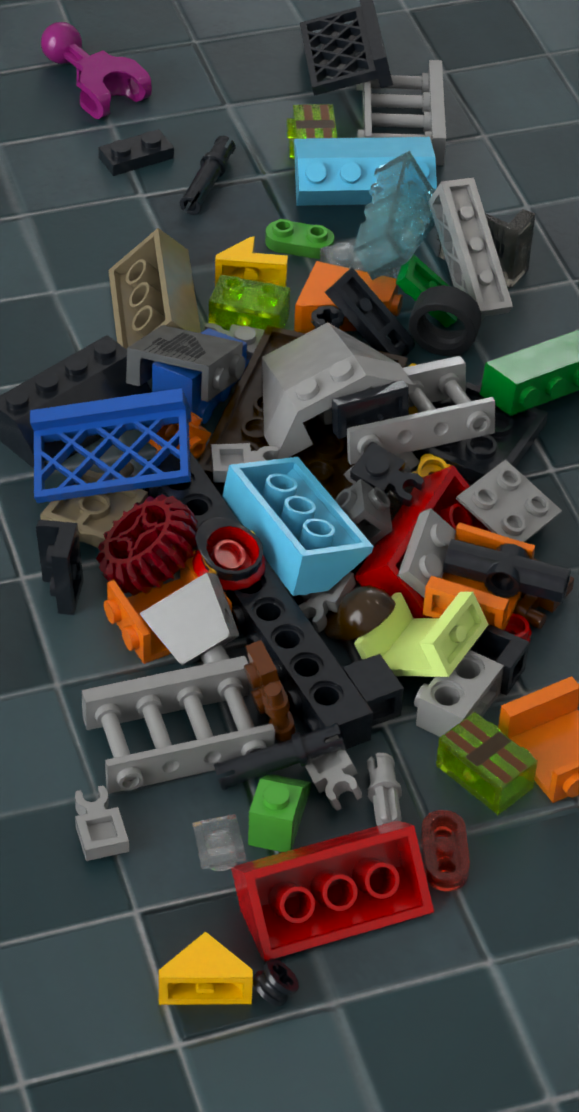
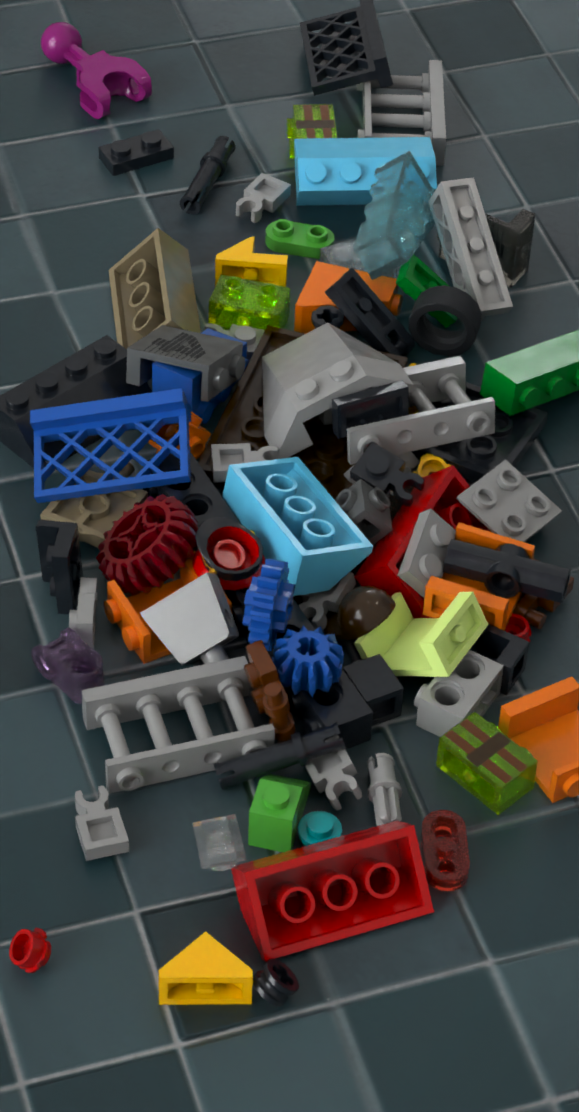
none -> red plate [9,928,51,973]
none -> clear purple piece [31,628,104,704]
none -> light grey plate [69,577,98,652]
none -> light grey plate [236,173,291,223]
none -> blue gear [242,558,295,651]
none -> blue gear [272,624,344,697]
none -> teal plate [298,811,342,846]

